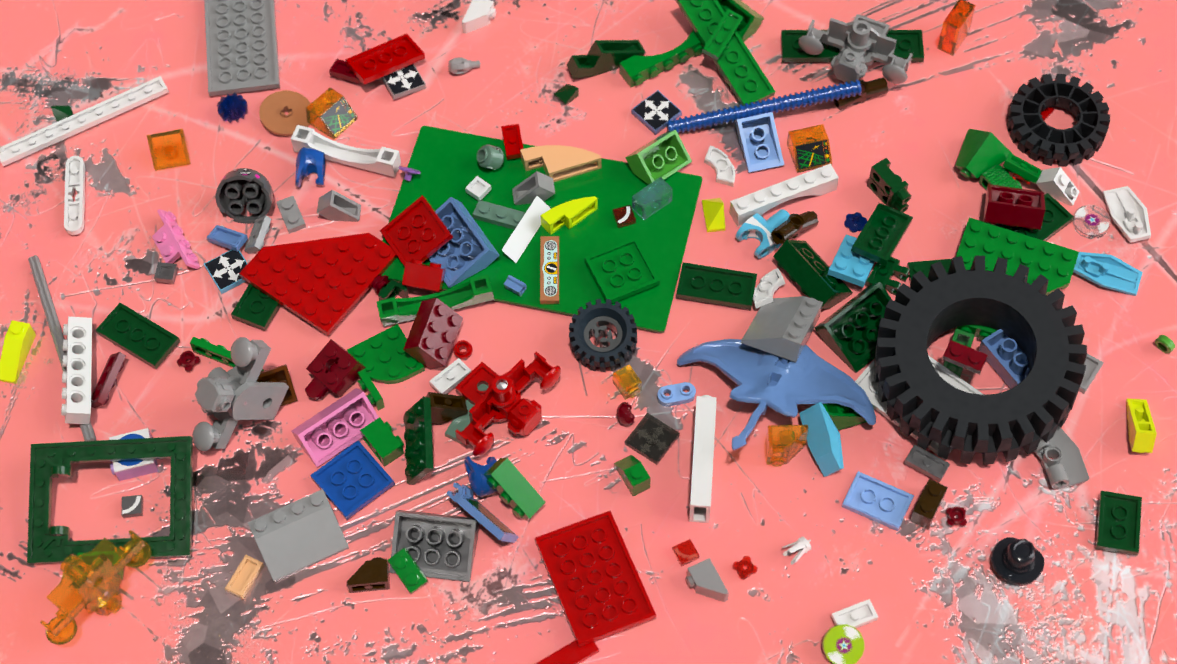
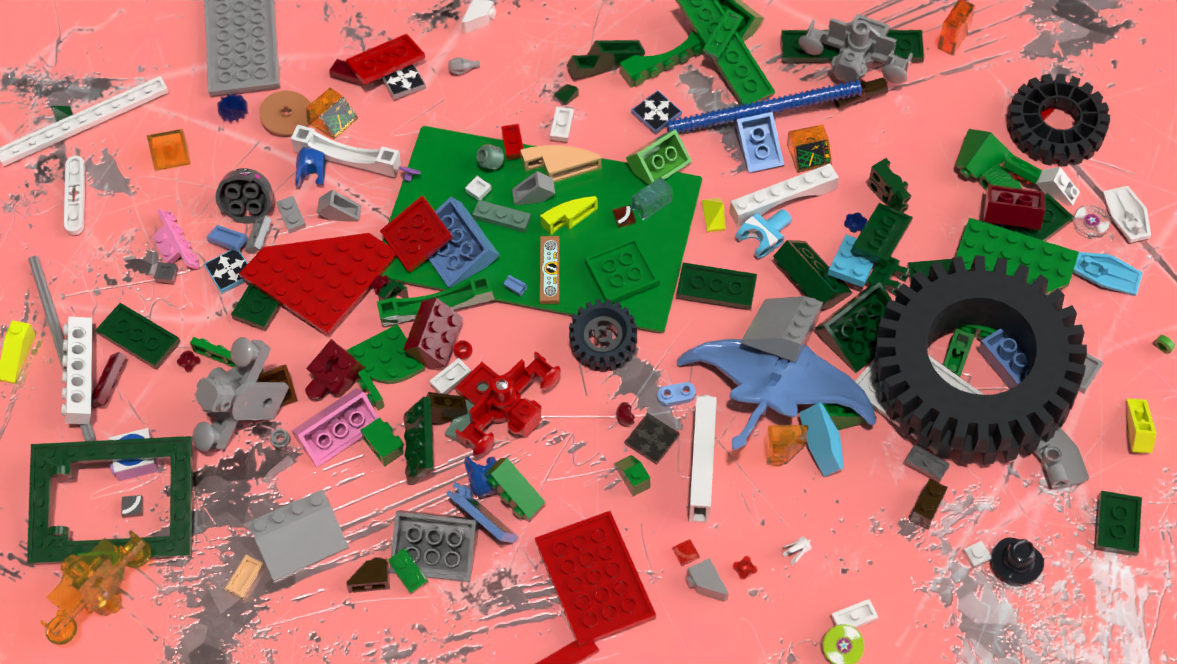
blue plate [310,441,395,520] -> none
red brick [402,259,446,292] -> none
white sticker [502,196,551,263] -> none
clear yellow brick [613,365,642,400] -> none
white tile [704,145,735,187] -> none
white tile [753,268,785,308] -> none
dark brown piece [771,211,819,245] -> none
light blue tile [842,471,914,531] -> none
dark red plate [943,340,988,375] -> none
dark red plate [946,507,967,527] -> none
none -> light grey plate [270,429,290,448]
none -> white plate [550,107,574,142]
none -> white plate [963,541,991,569]

